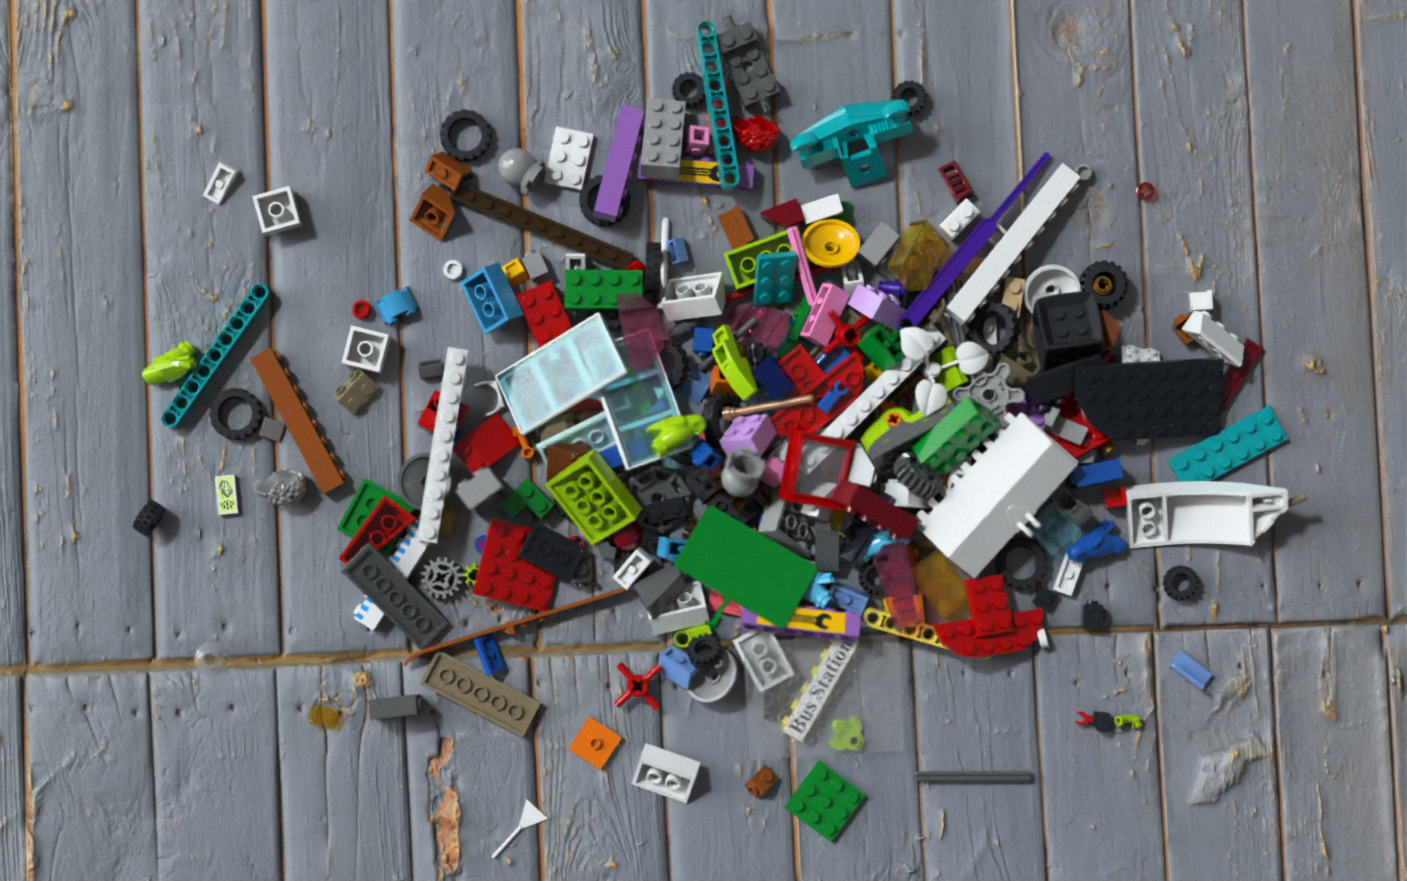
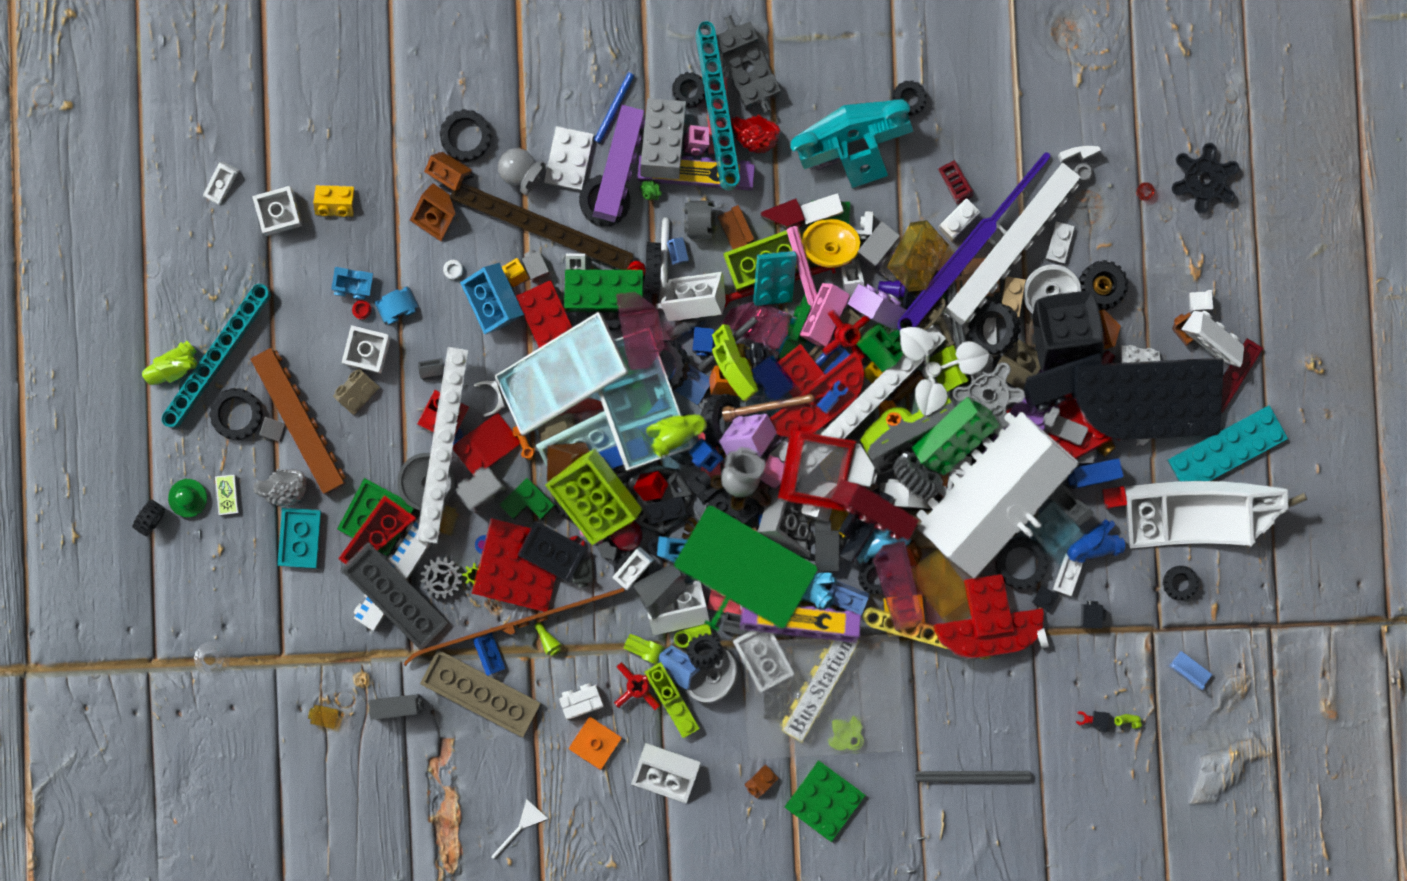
none -> green plate [168,479,207,517]
none -> teal plate [277,508,321,568]
none -> yellow bracket [313,185,355,217]
none -> dark azure cylinder [331,267,373,300]
none -> lime cone [534,622,562,656]
none -> white brick [559,683,604,720]
none -> blue bar [594,72,635,143]
none -> lime piece [623,634,665,664]
none -> red panel [634,471,668,501]
none -> bright green plant [640,180,662,200]
none -> lime slope [644,662,700,738]
none -> dark grey brick [684,201,716,239]
none -> dark grey piece [722,612,747,635]
none -> white bracket [856,211,873,240]
none -> white plate [1046,221,1075,264]
none -> white slope [1058,146,1101,162]
none -> black plate [1171,143,1240,214]

